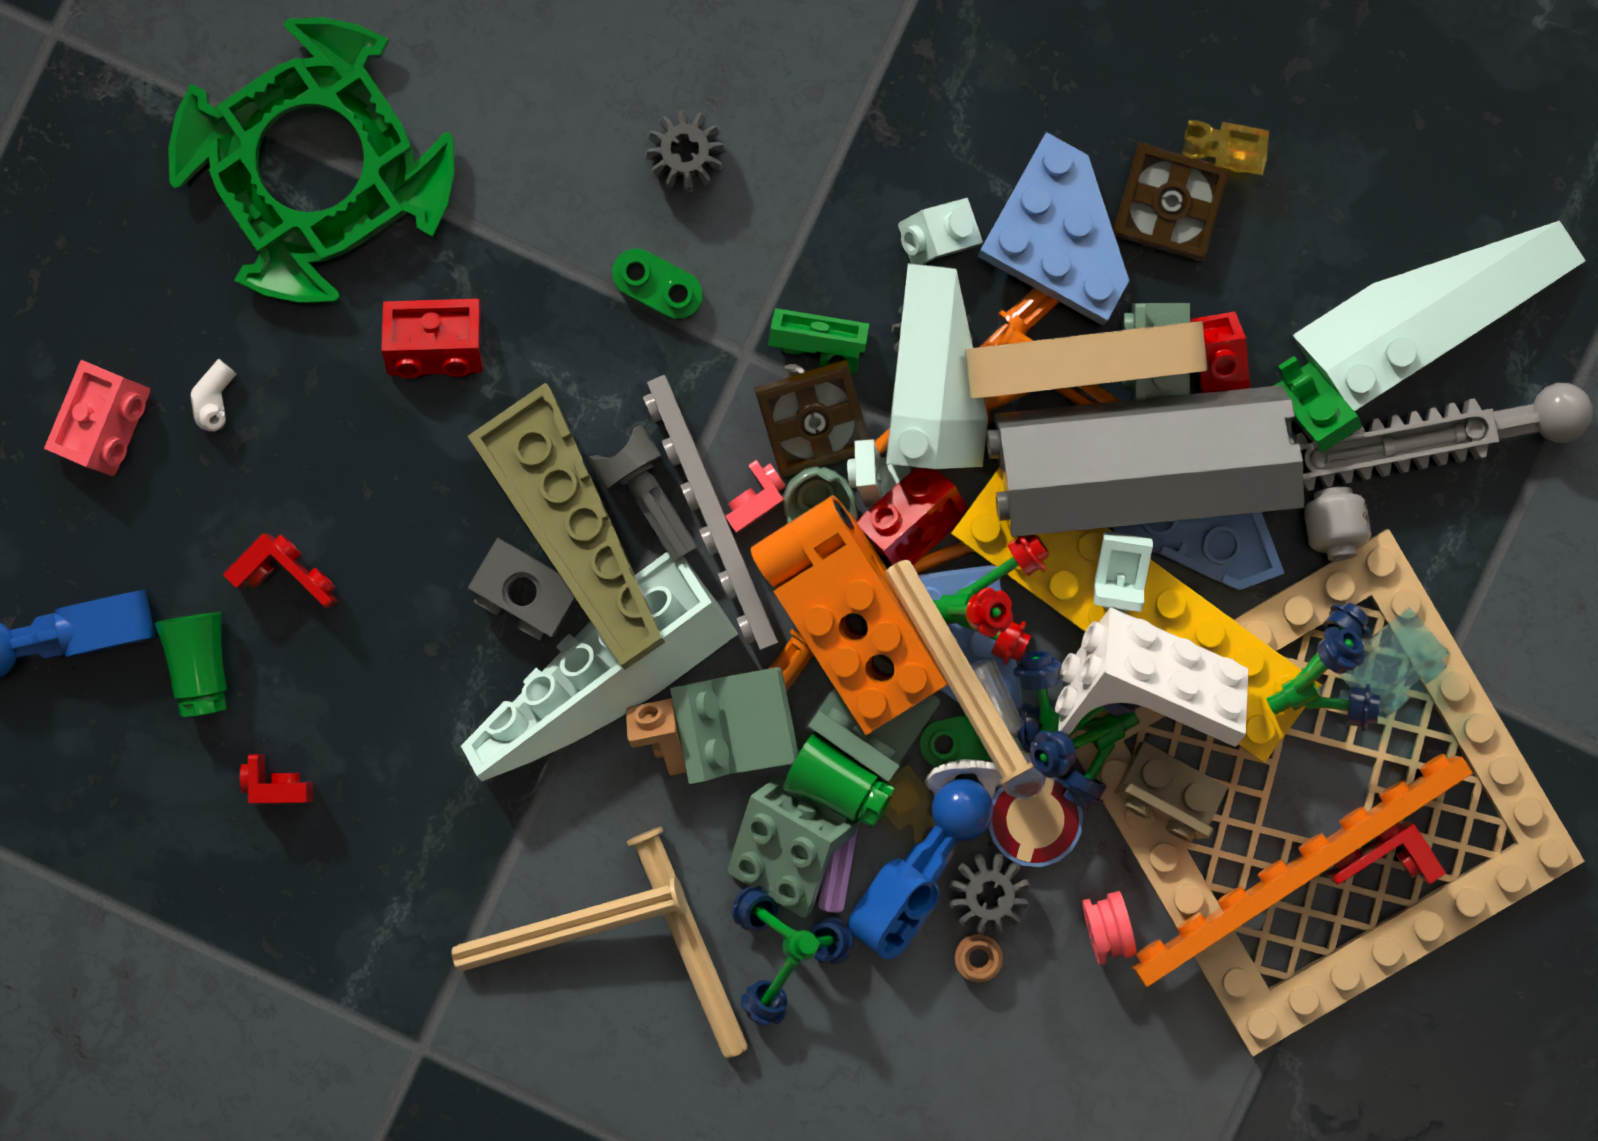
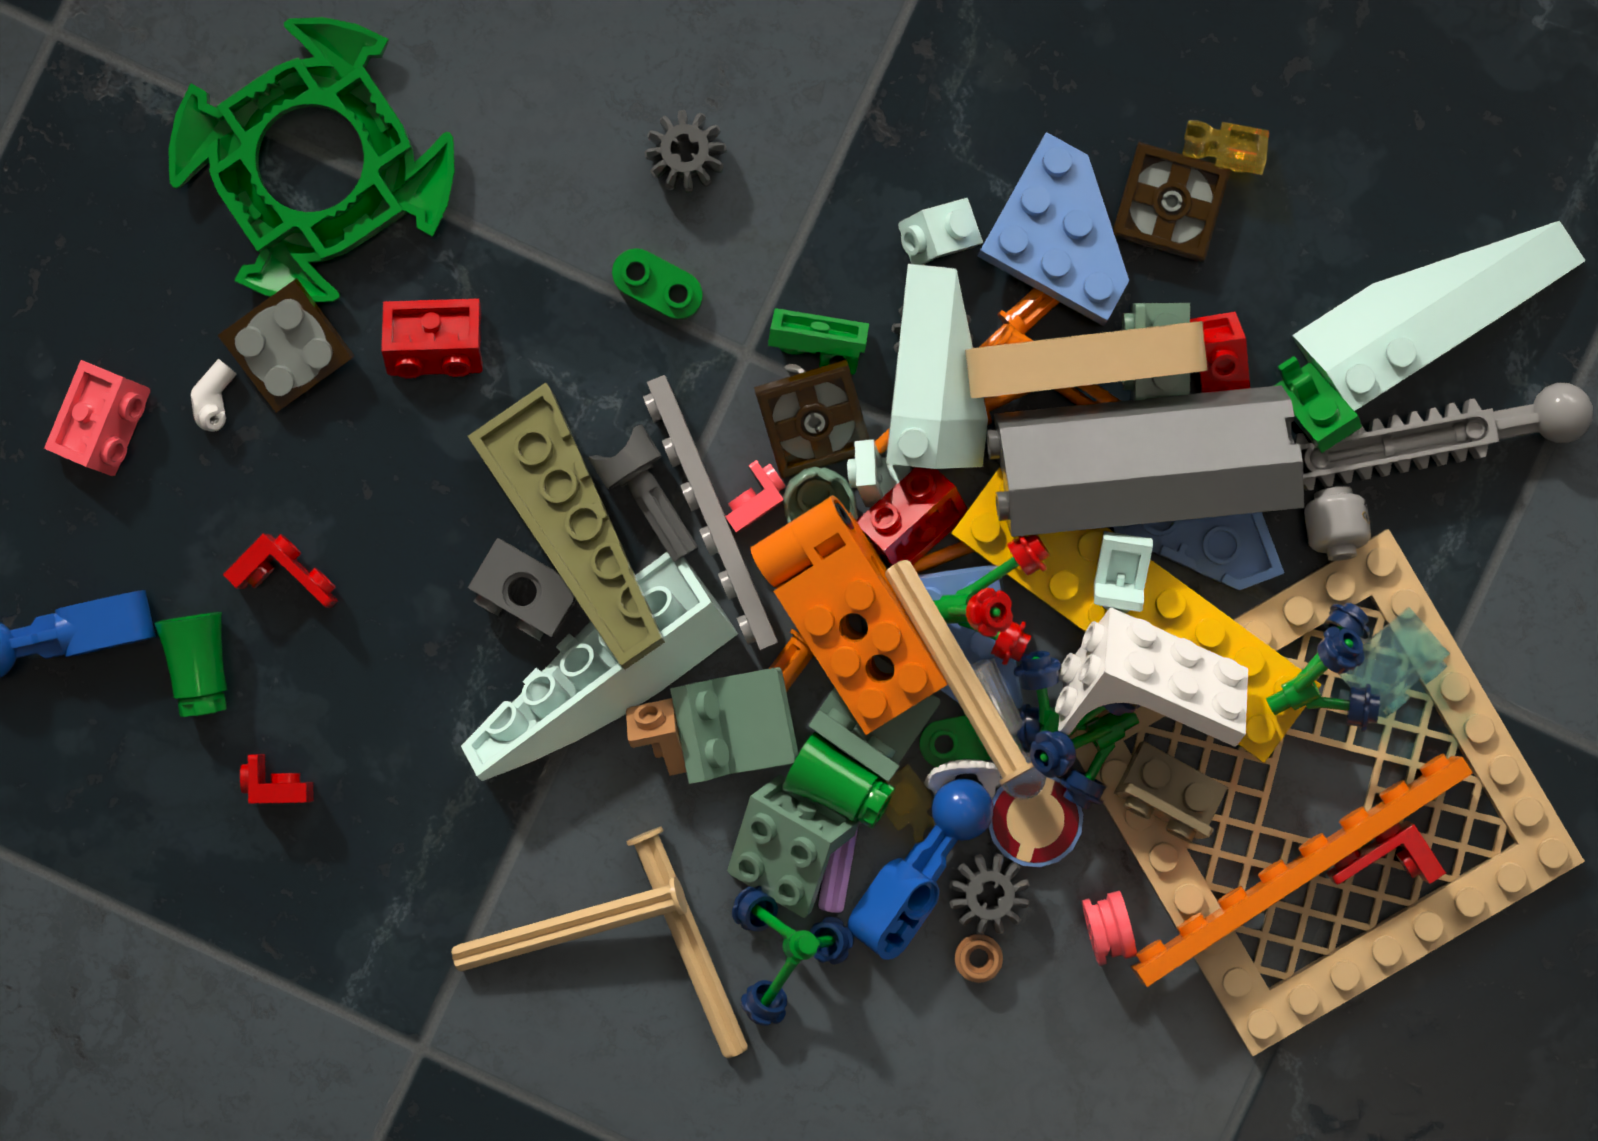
none -> light grey piece [218,278,355,413]

